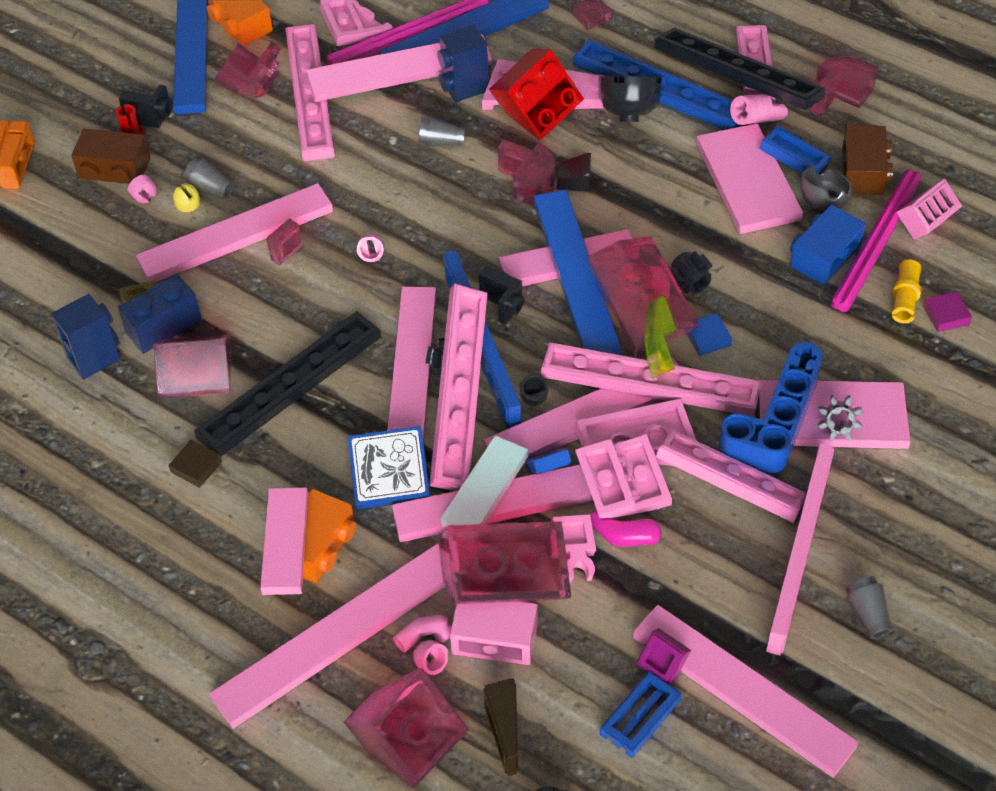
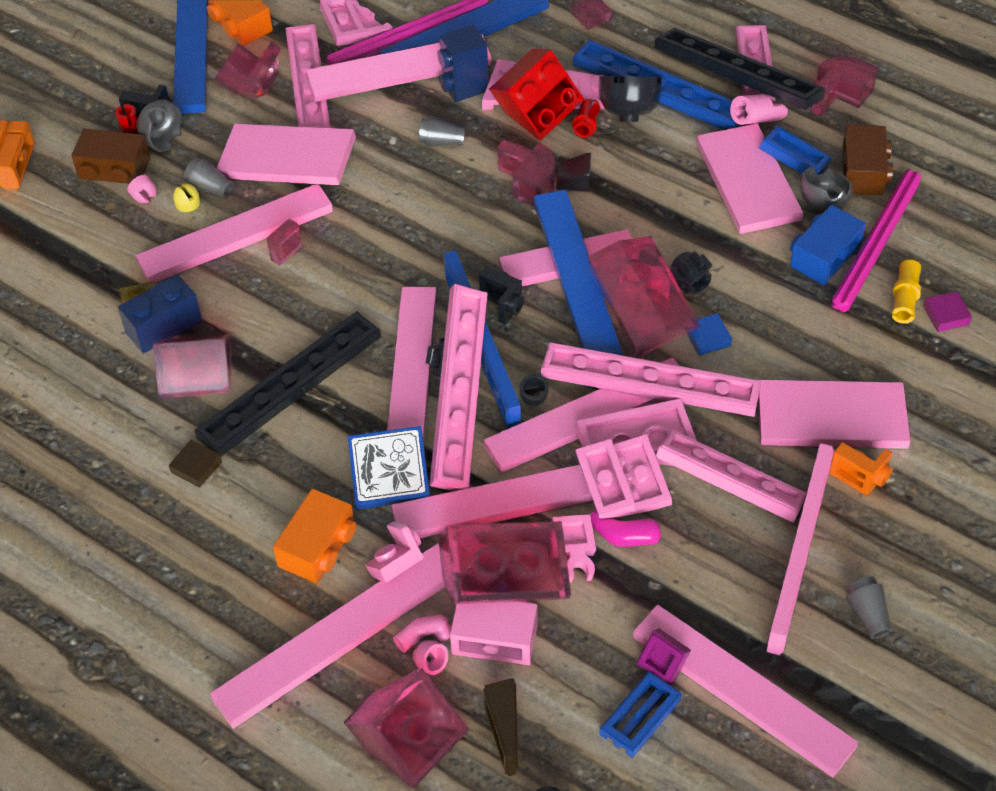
dark blue brick [51,294,120,380] -> none
bright pink tile [260,488,308,595] -> none
bright pink hinge [357,233,384,262] -> none
light aqua tile [441,436,528,540] -> none
blue tile [525,448,571,475] -> none
clear neon green slope [645,295,676,379] -> none
blue beam [719,342,822,473] -> none
gear [818,395,863,441] -> none
bright pink slope [896,178,962,240] -> none
none -> flat silver hair [136,99,182,152]
none -> bright pink tile [216,124,356,185]
none -> bright pink bracket [365,521,424,583]
none -> red pin [572,99,601,138]
none -> orange bracket [829,442,893,496]

